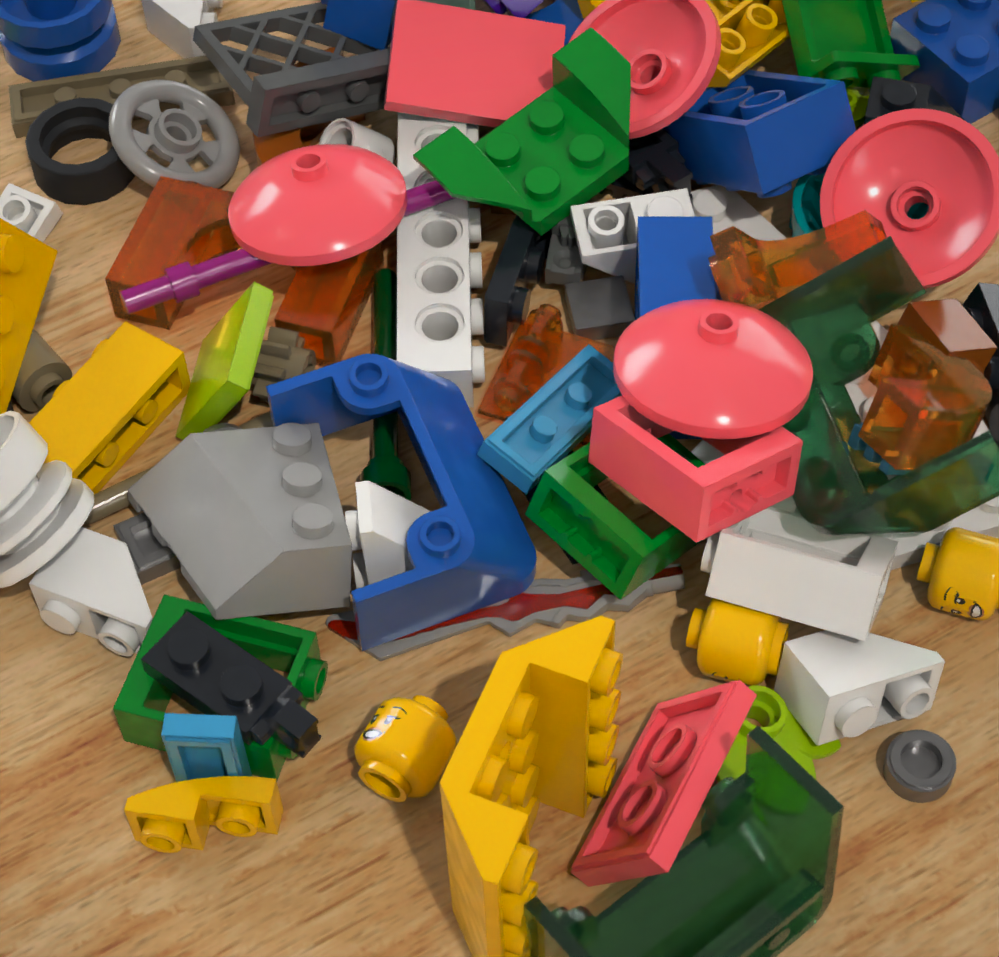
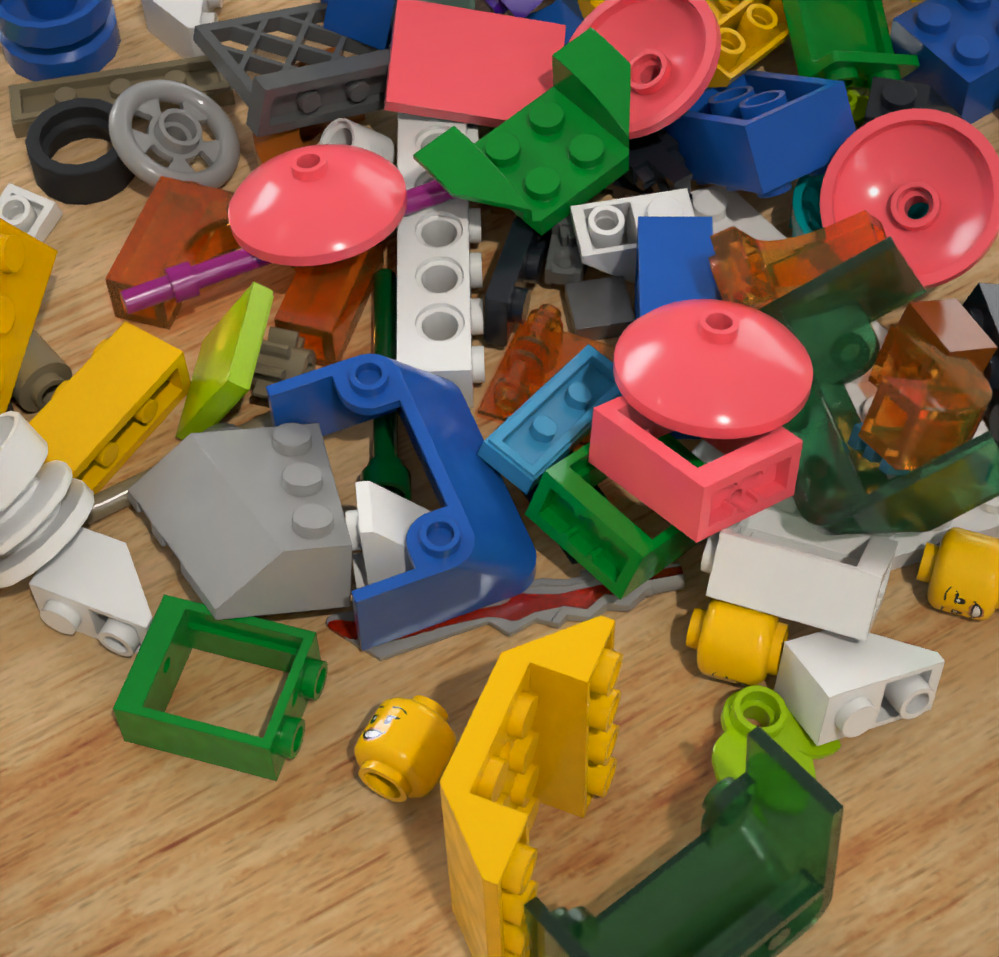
flat silver tile [113,512,181,585] -> none
yellow slope [124,776,284,853] -> none
black hinge [141,611,321,758] -> none
dark azure tile [161,713,252,782] -> none
coral tile [570,680,757,887] -> none
flat silver tile [883,730,956,803] -> none

